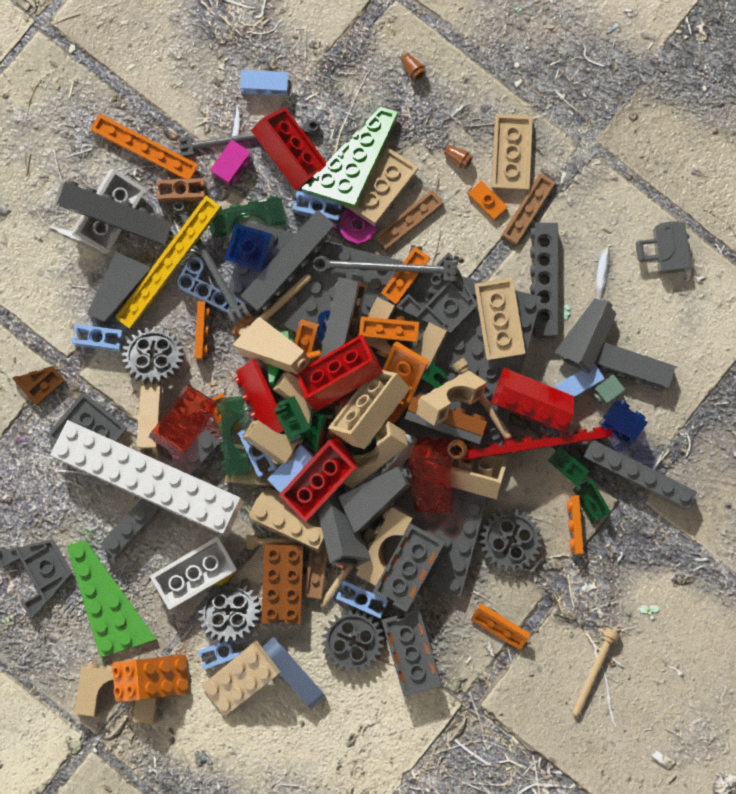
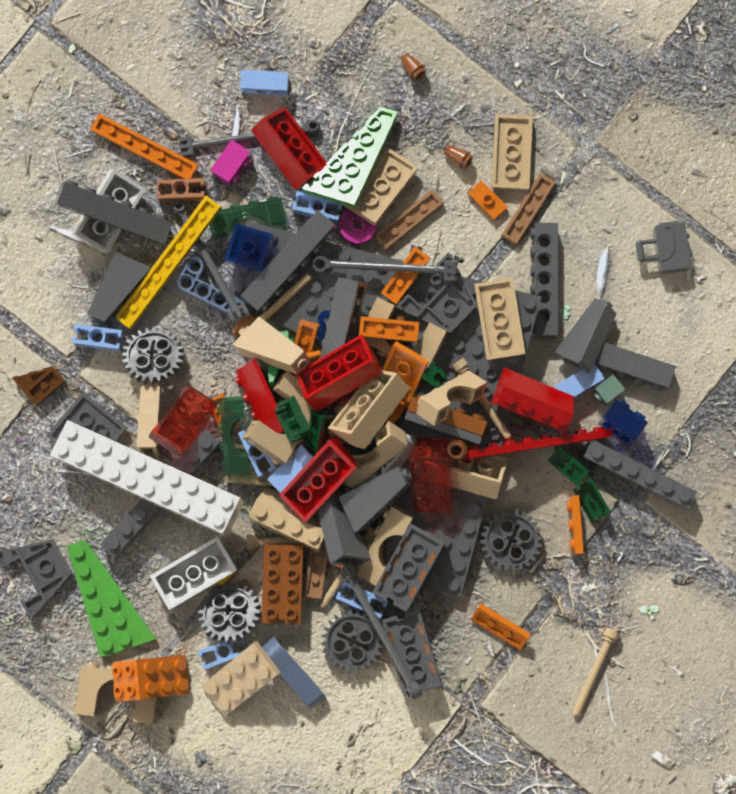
orange plate [194,301,210,361] -> none
none -> dark grey hinge [340,563,422,700]

